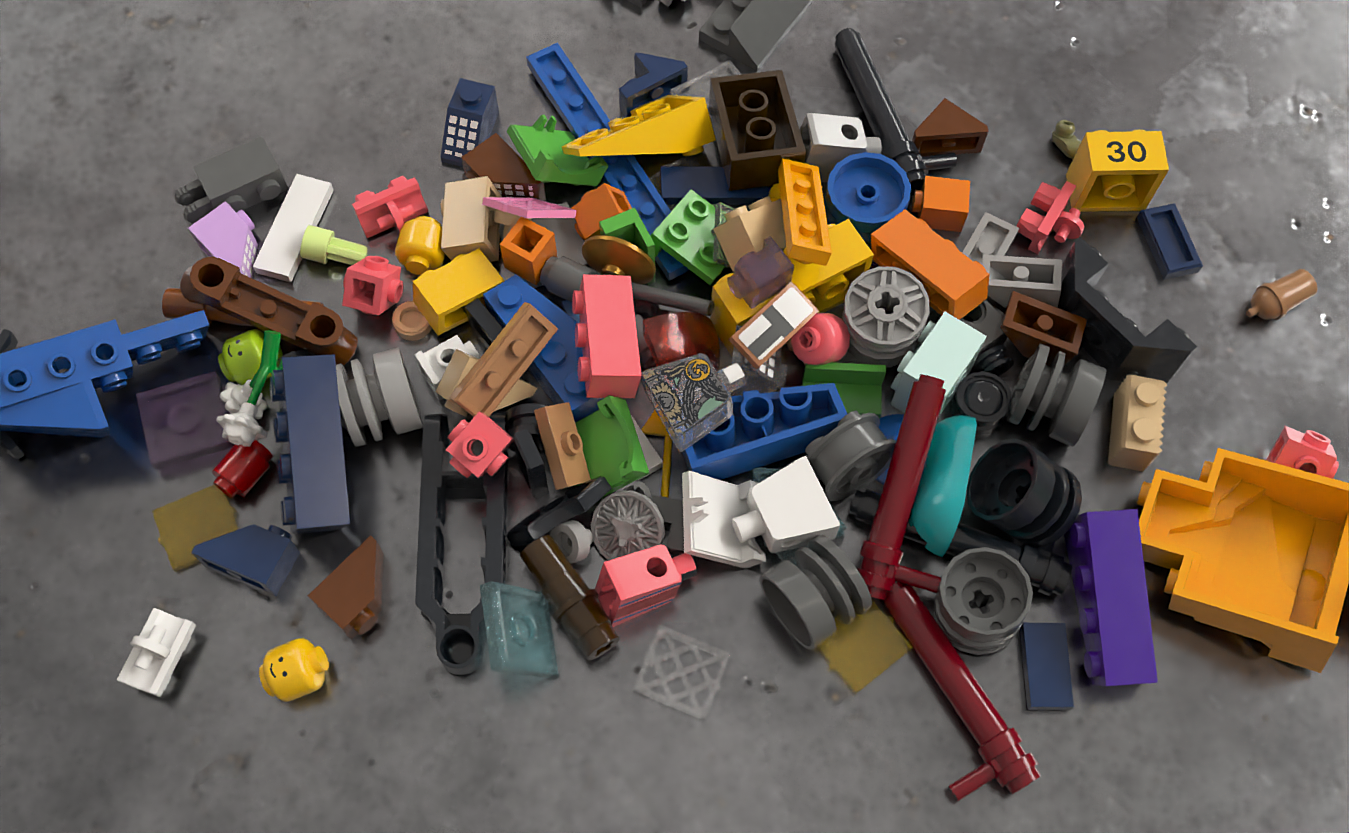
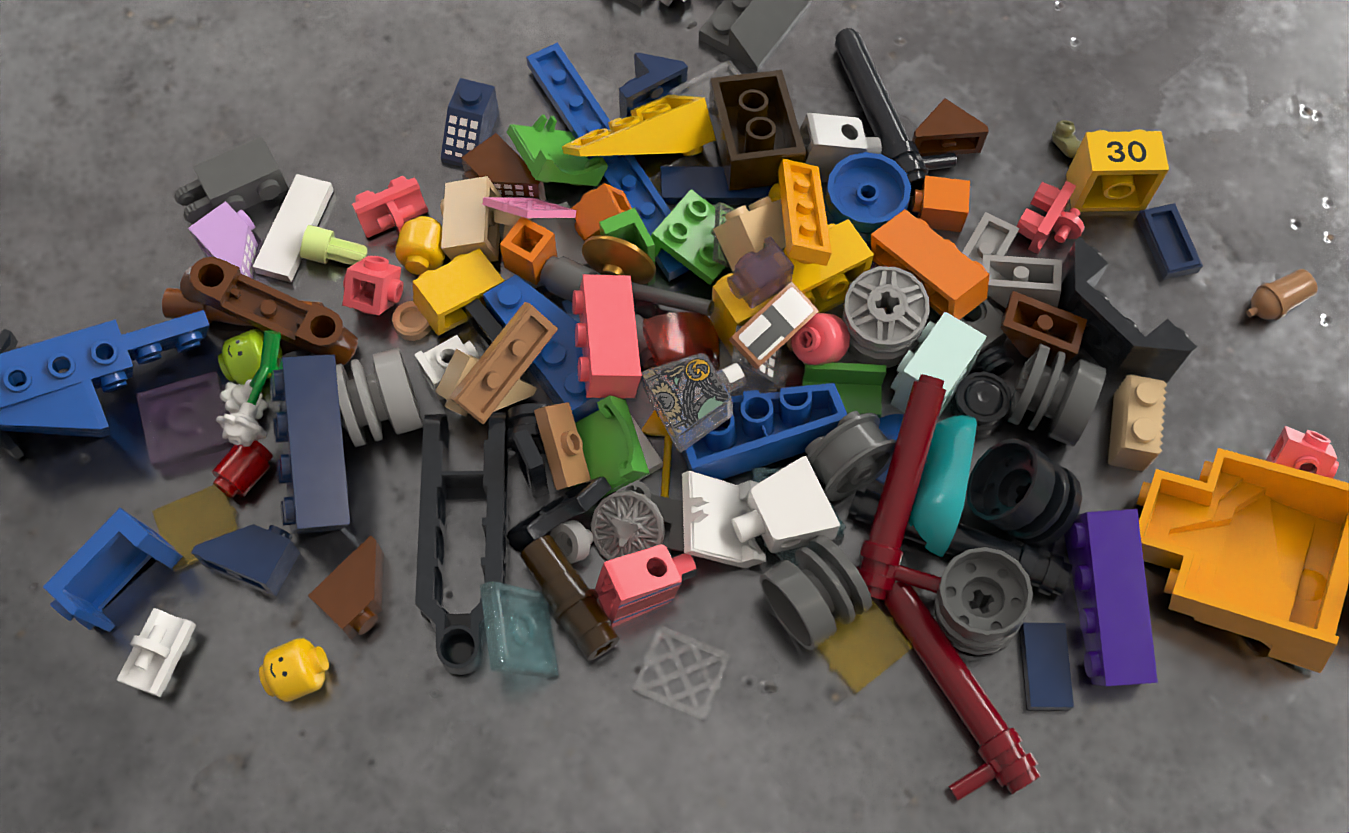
coral brick [446,411,514,478] -> none
none -> blue panel [43,508,183,632]

